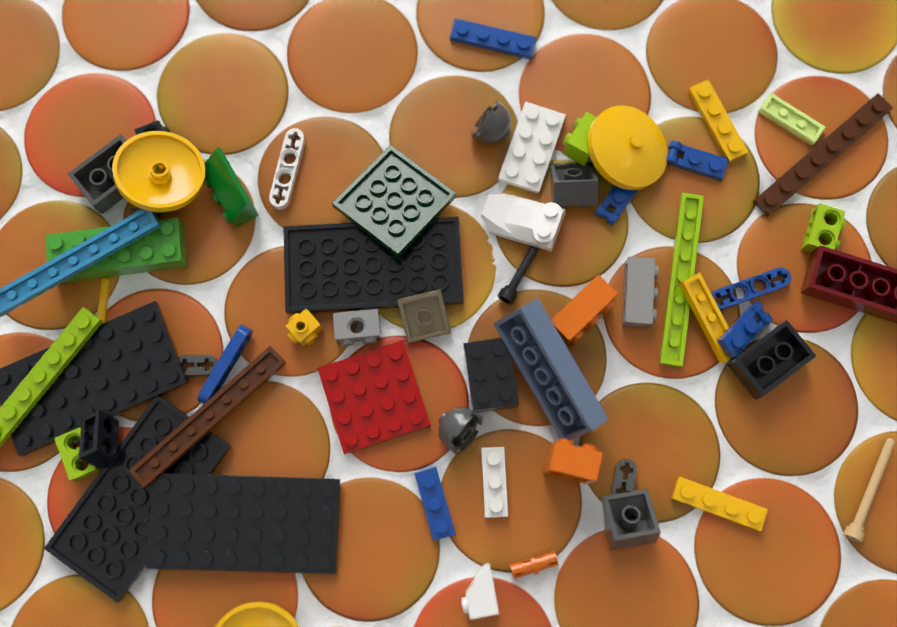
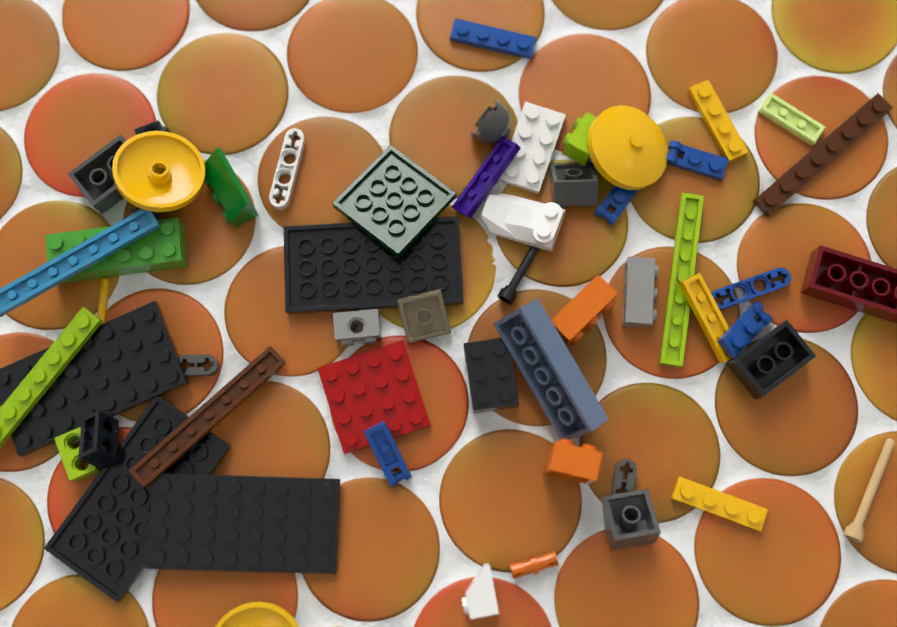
blue beam [197,325,253,404] -> none
yellow brick [286,309,323,346] -> none
blue plate [414,467,456,541] -> none
dark grey cylinder [438,407,482,454] -> none
white plate [481,447,508,518] -> none
lime brick [801,203,846,253] -> none
none -> blue plate [364,421,412,488]
none -> dark purple plate [452,137,521,219]

